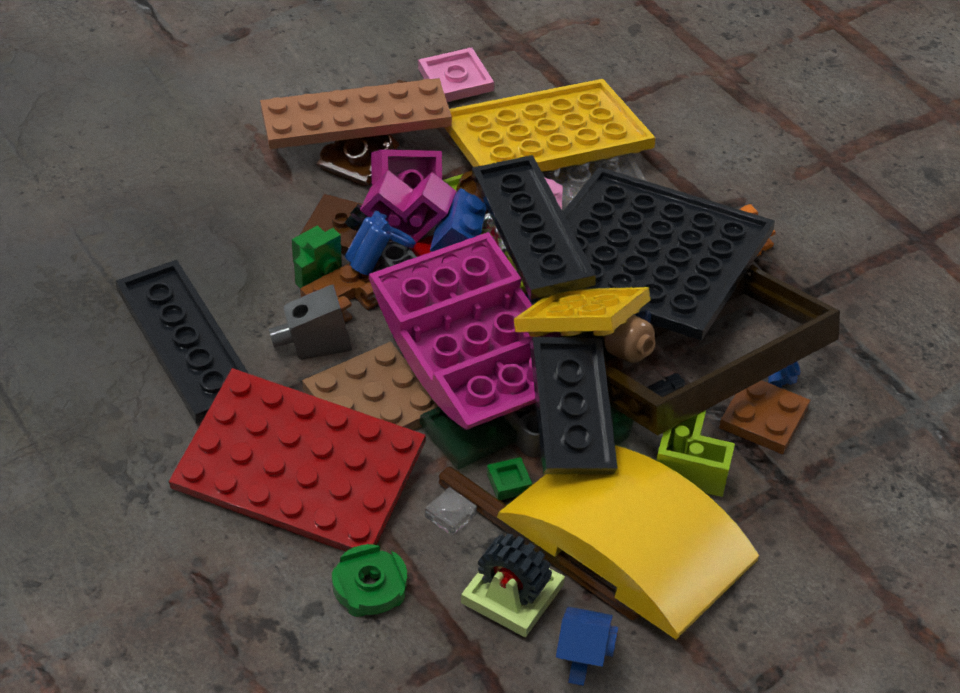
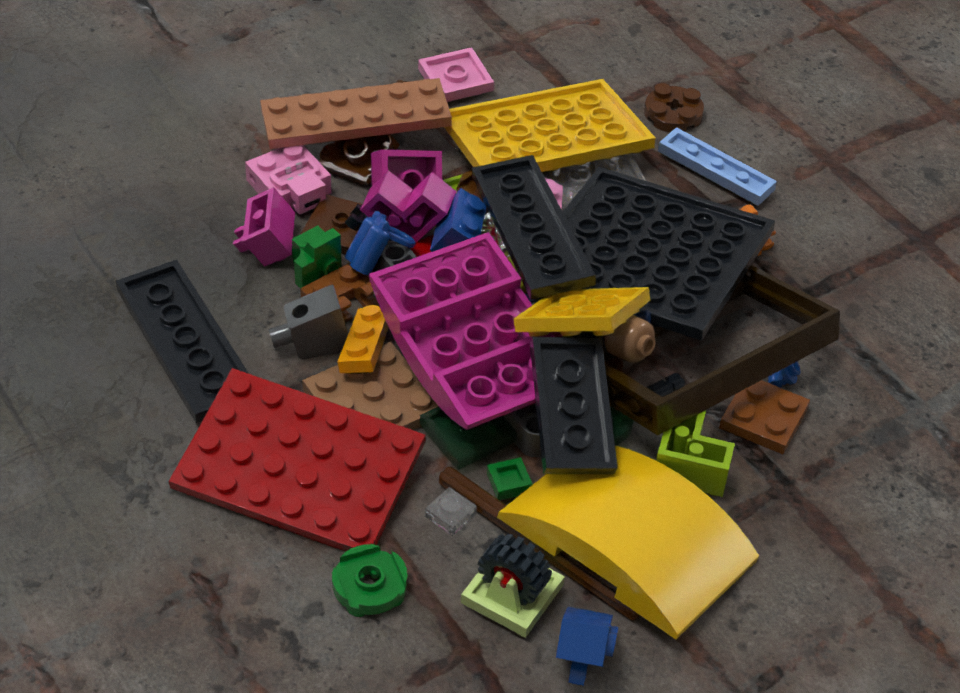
none -> dark pink brick [233,187,295,267]
none -> bright pink piece [245,145,331,215]
none -> light orange plate [337,305,389,373]
none -> reddish brown plate [644,83,704,132]
none -> light blue plate [658,127,777,206]

